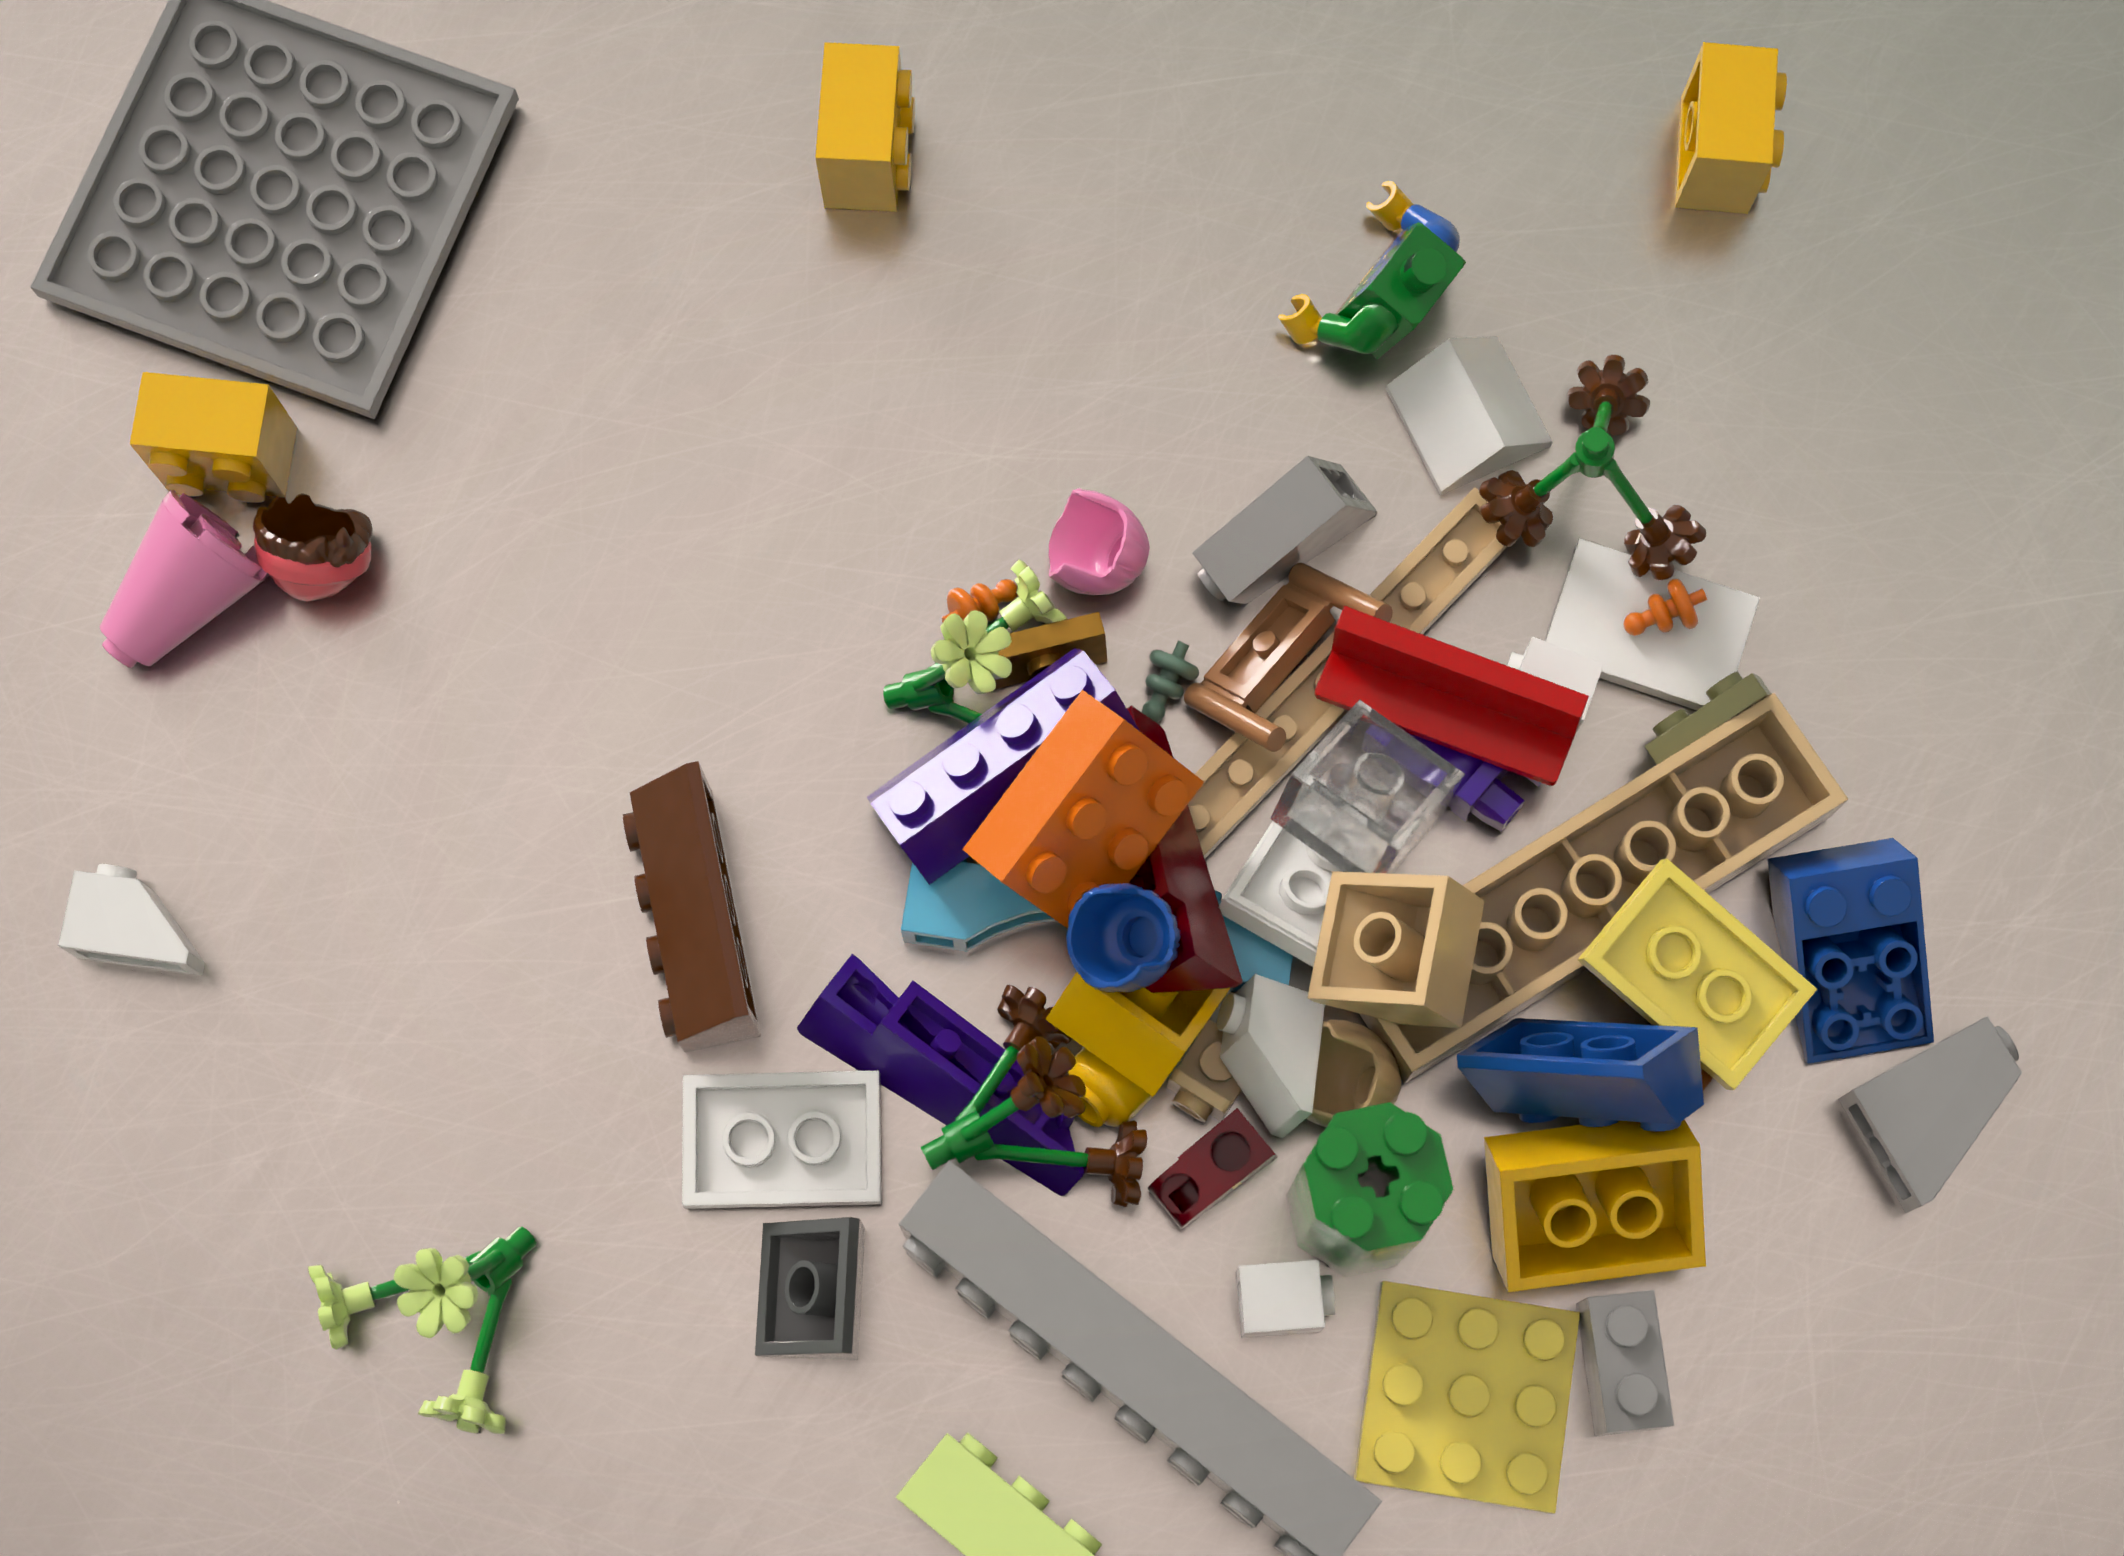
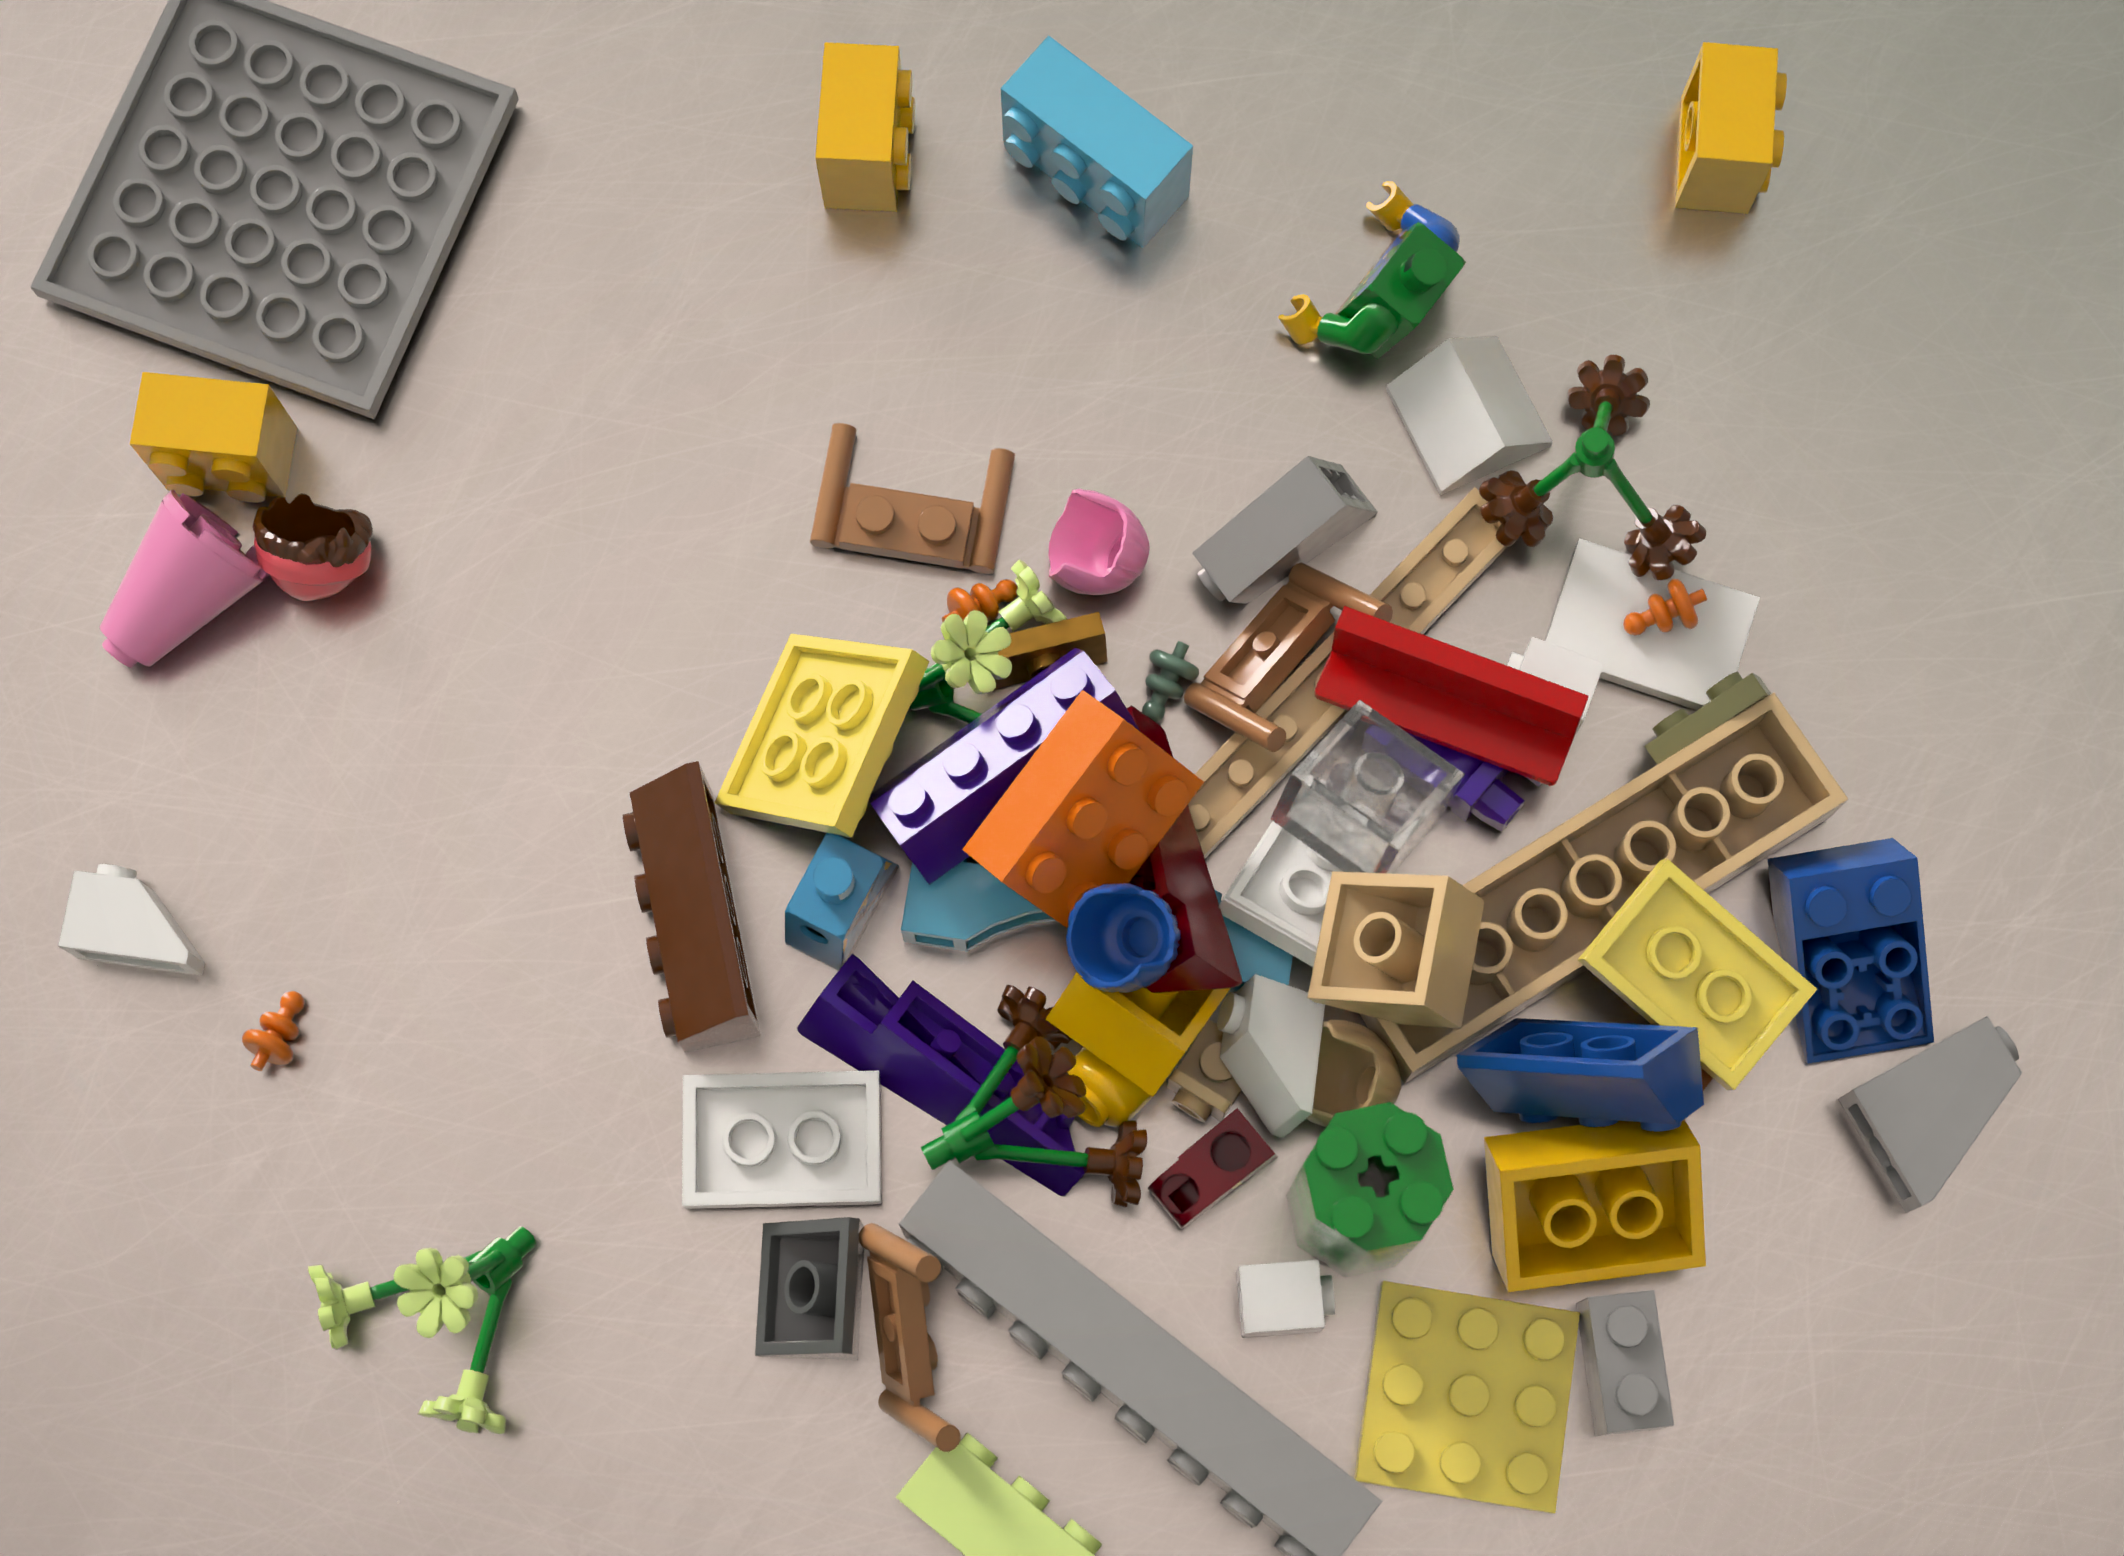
none -> orange hair [242,991,305,1071]
none -> light yellow plate [714,634,930,838]
none -> dark azure torso [785,833,899,971]
none -> medium nougat plate [810,423,1015,574]
none -> medium nougat plate [859,1223,961,1452]
none -> medium azure brick [1001,35,1193,248]

